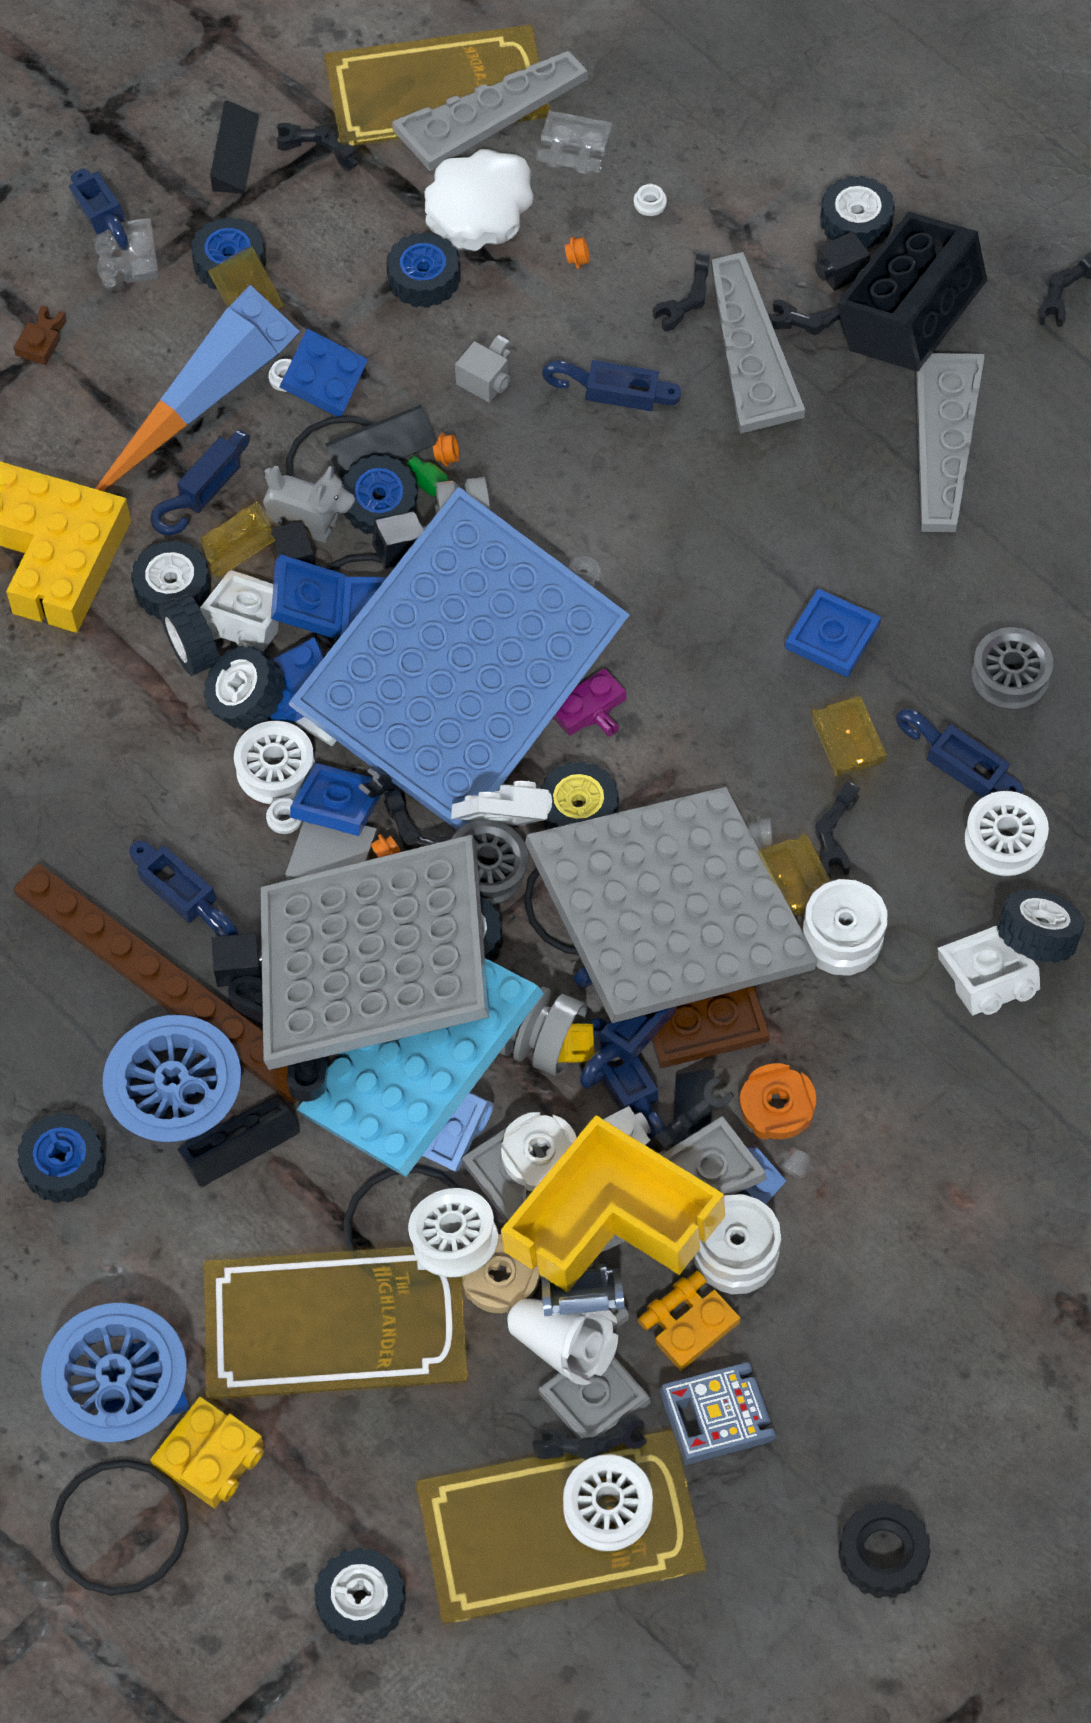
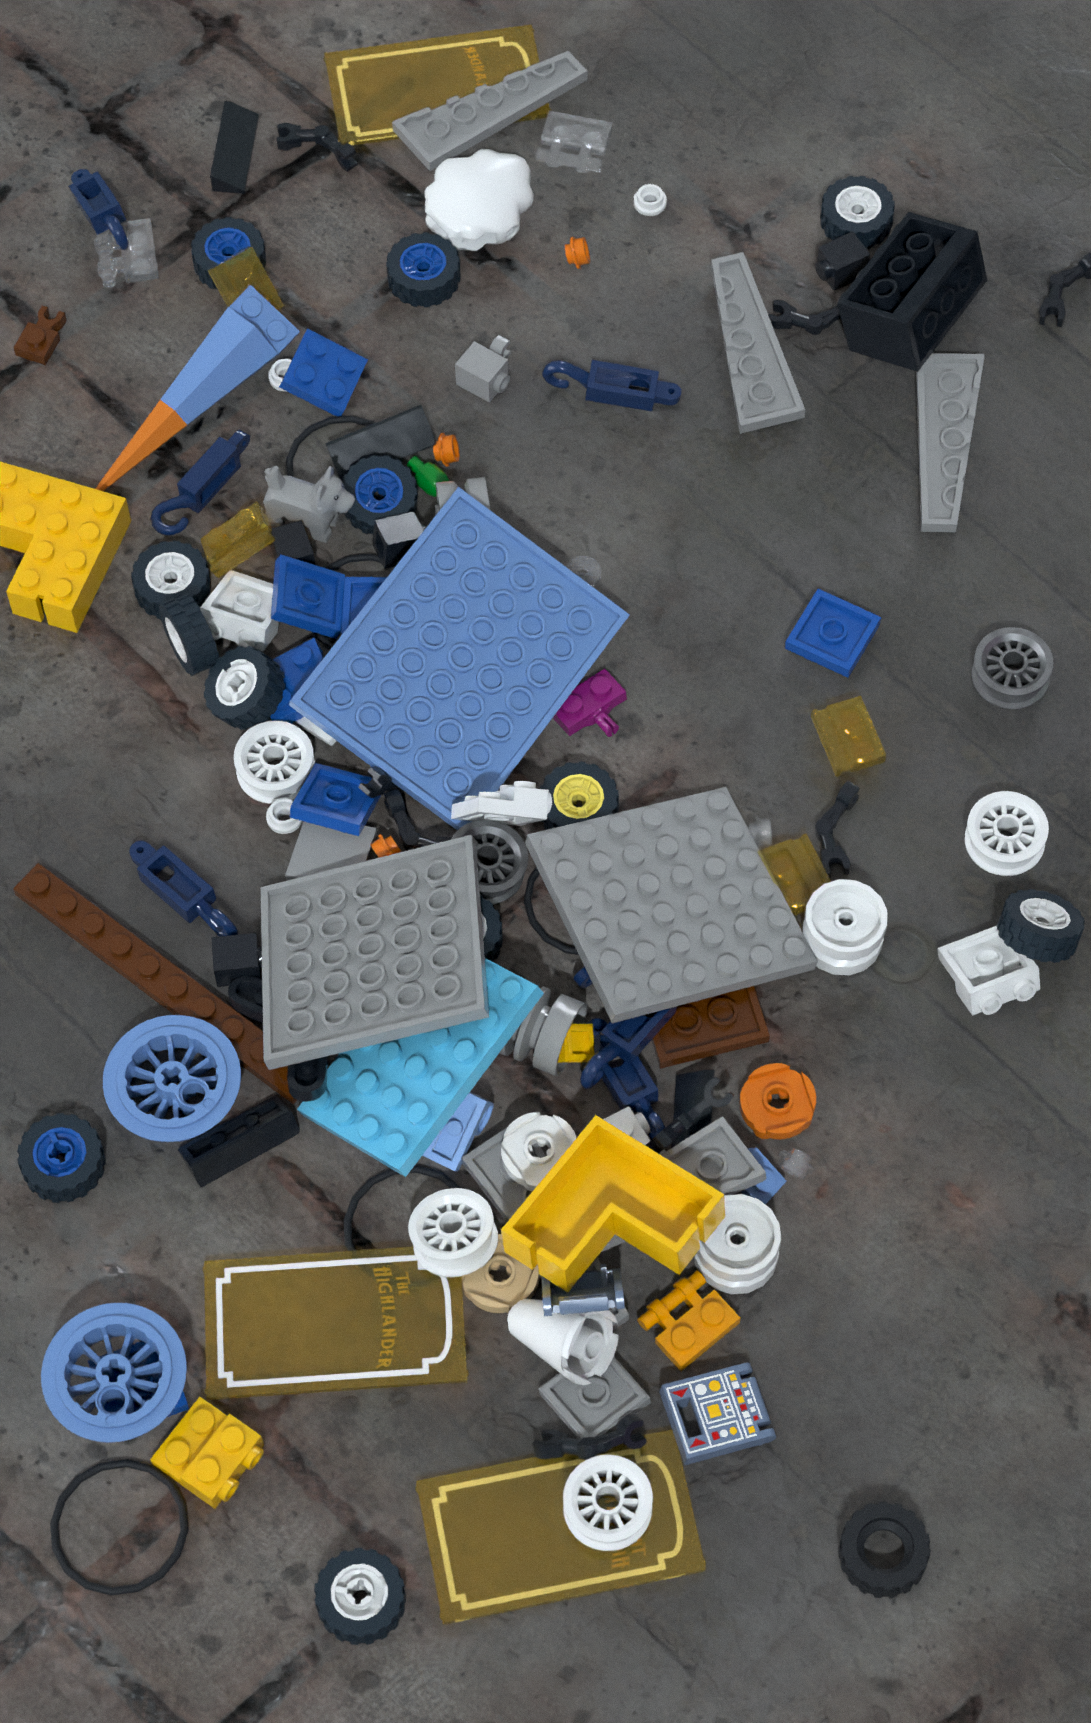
black piece [653,251,710,332] -> none
dark blue piece [896,709,1023,798] -> none

